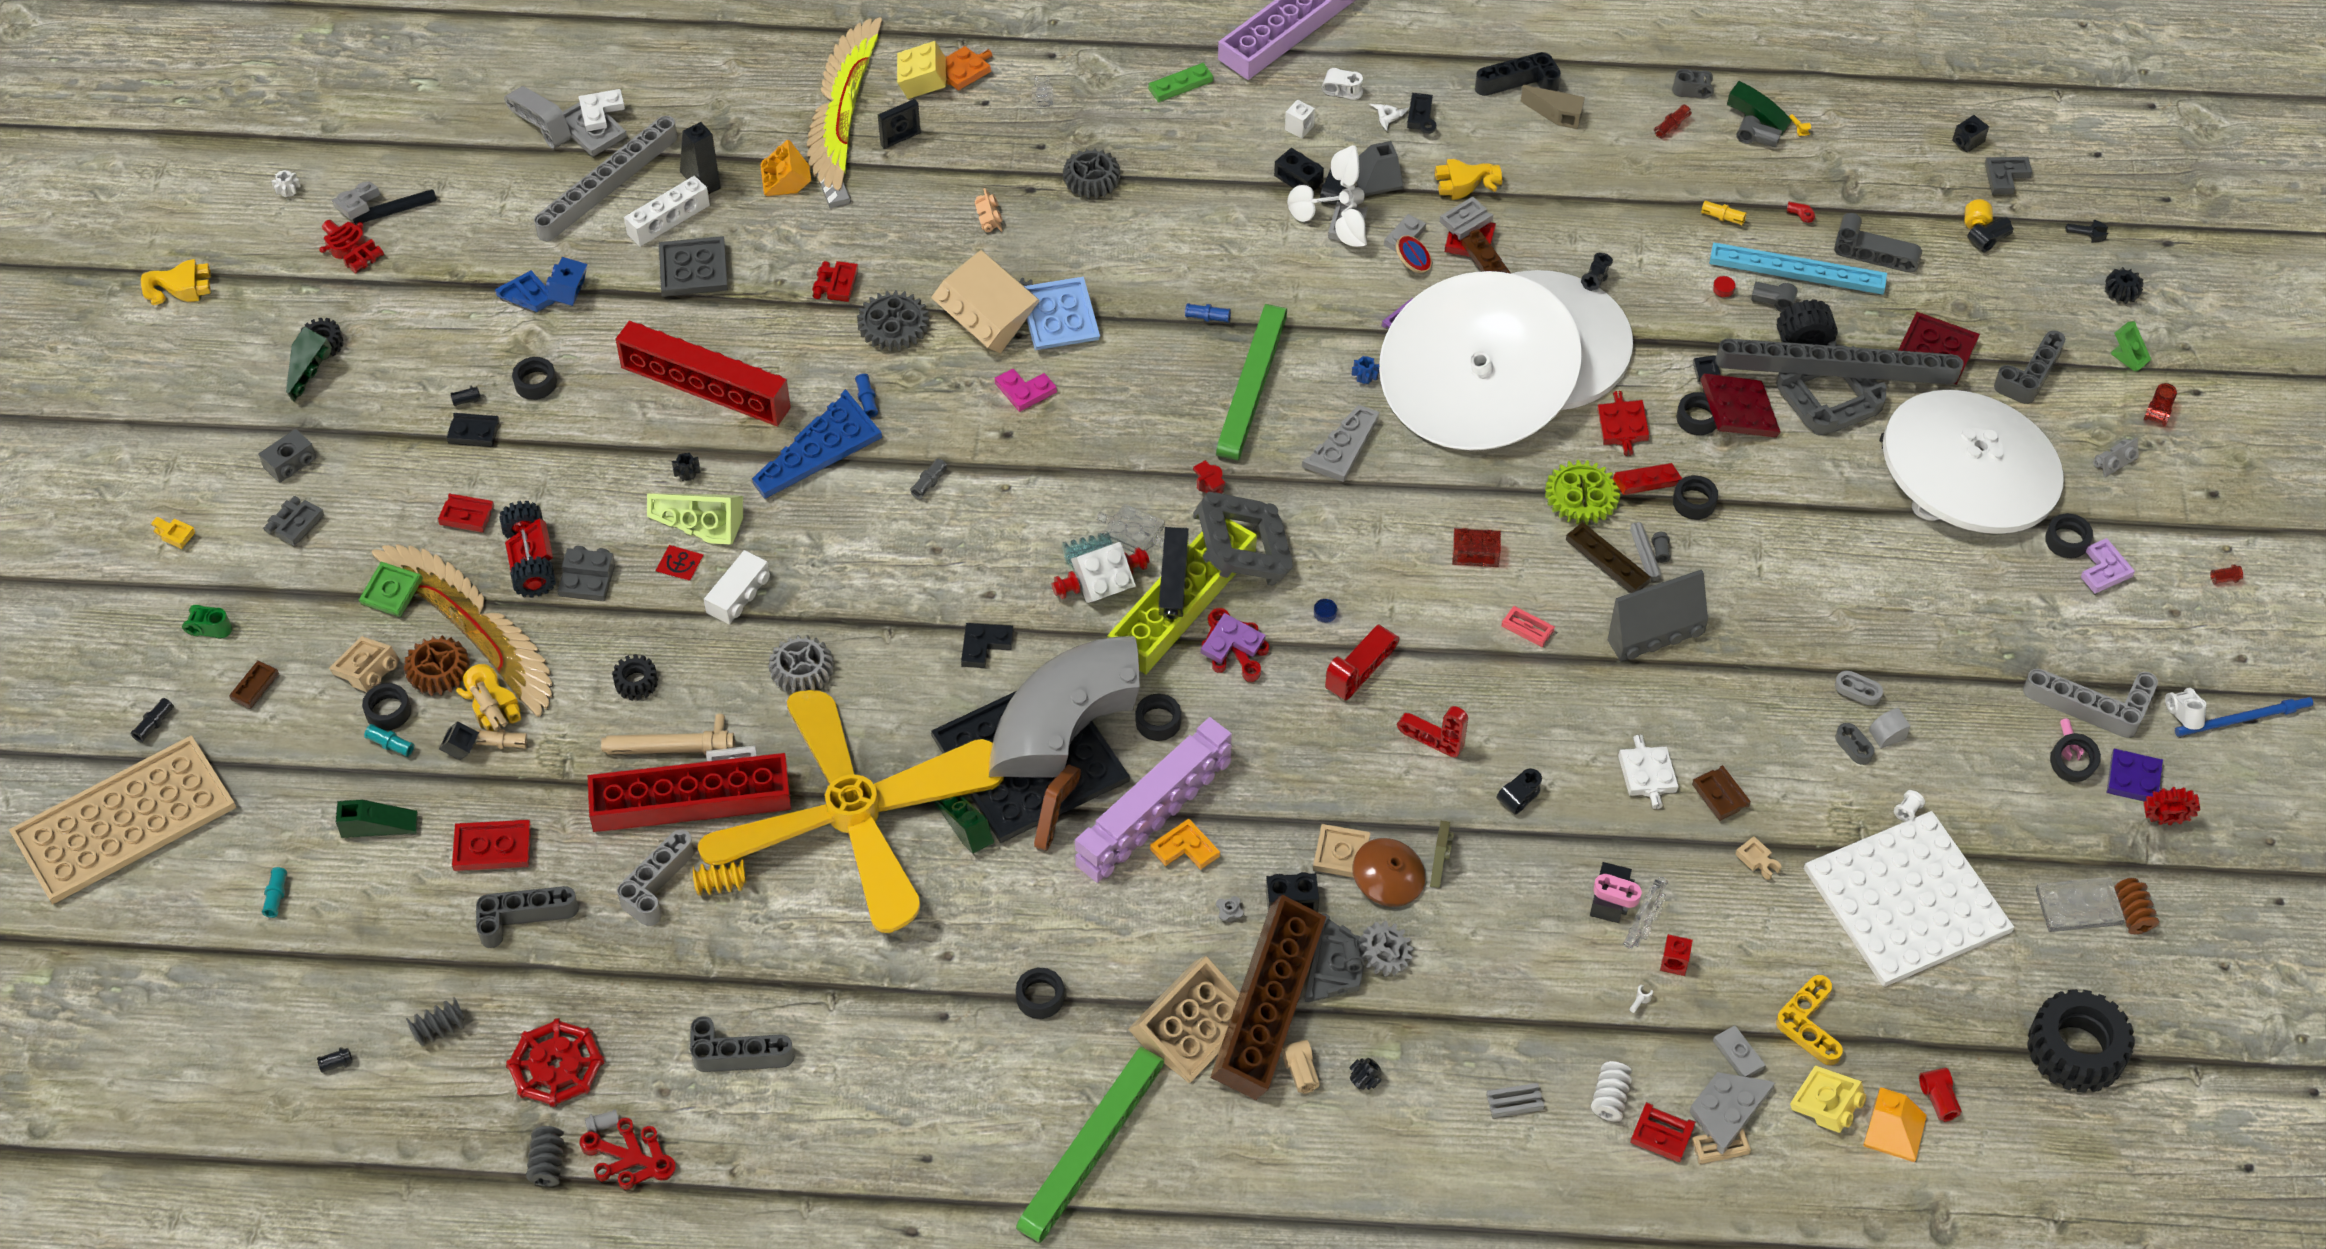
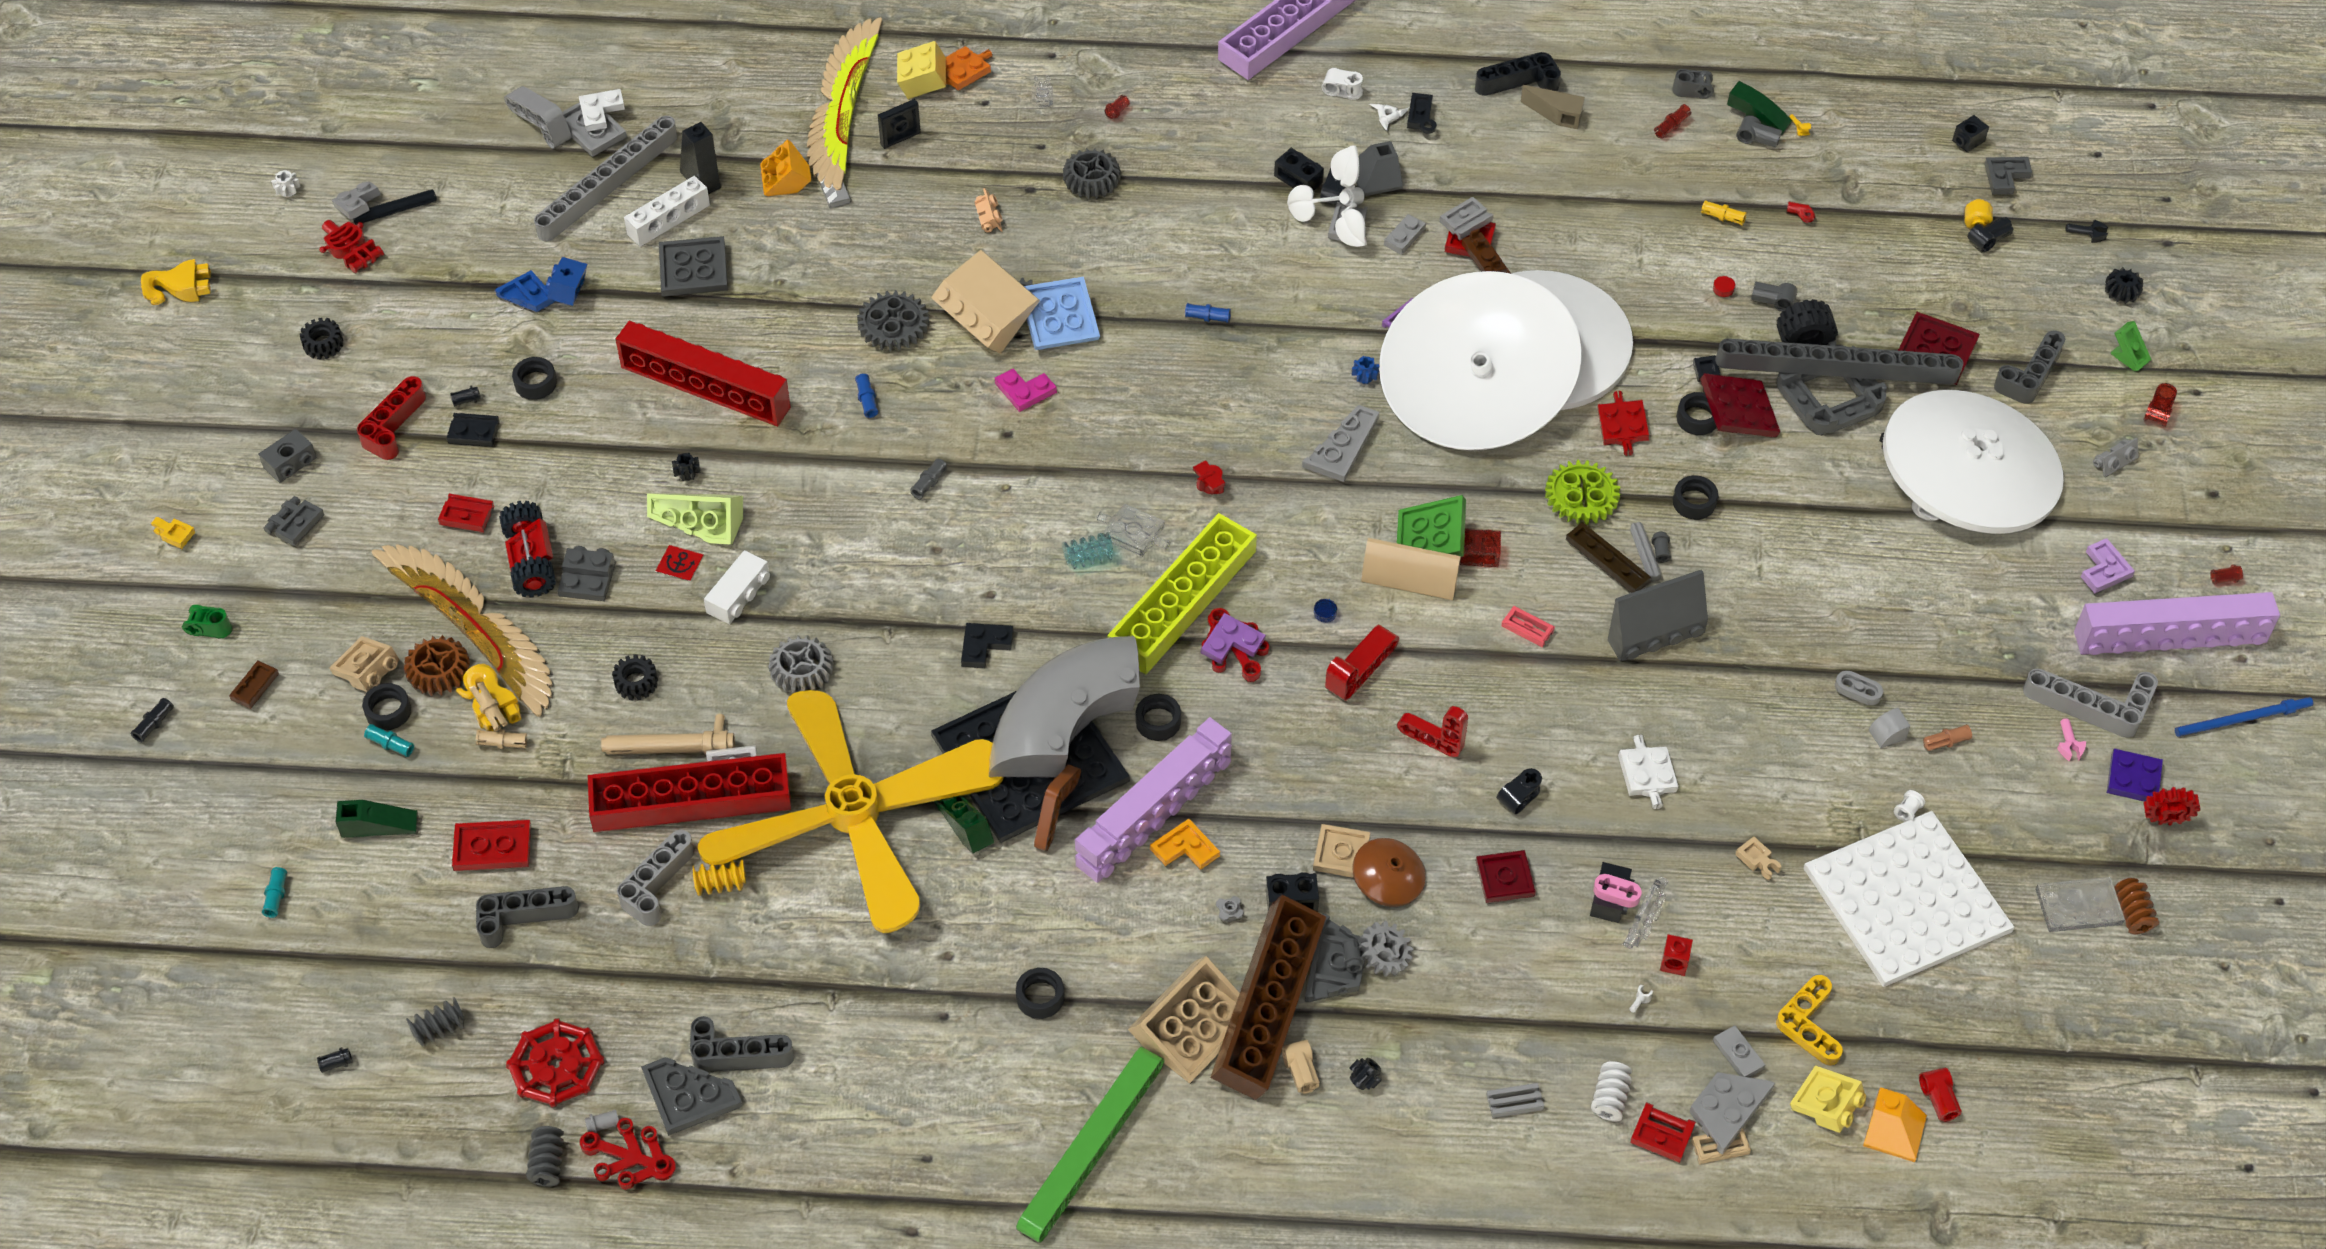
tan plate [9,735,236,905] -> none
dark green slope [286,326,332,401] -> none
bright green plate [358,561,423,618] -> none
black brick [439,721,479,760] -> none
blue wing [752,389,882,499] -> none
red plate [812,261,858,302] -> none
white brick [1051,542,1150,603] -> none
bright green plate [1148,63,1213,102] -> none
black slope [1159,527,1189,619] -> none
dark grey plate [1193,492,1293,585] -> none
bright green beam [1216,304,1287,461] -> none
white brick [1285,100,1315,138] -> none
piece [1396,235,1432,273] -> none
olive wing [1430,821,1454,888] -> none
yellow hips [1435,159,1502,200] -> none
black connector [1581,253,1613,291] -> none
red plate [1612,463,1683,495] -> none
reddish brown plate [1692,765,1751,821] -> none
medium azure plate [1709,242,1887,295] -> none
dark grey beam [1834,213,1922,273] -> none
dark grey beam [1835,723,1874,765] -> none
black tyre [2027,989,2135,1093] -> none
black tyre [2045,513,2093,559] -> none
black tyre [2050,733,2101,782] -> none
white piece [2165,688,2206,730] -> none
none -> red beam [357,376,426,460]
none -> dark grey plate [641,1057,743,1136]
none -> clear red pin [1104,95,1130,119]
none -> tan slope [1361,538,1461,600]
none -> bright green plate [1397,495,1466,557]
none -> dark red plate [1475,850,1536,903]
none -> nougat axle [1923,724,1972,751]
none -> lavender brick [2074,592,2280,655]

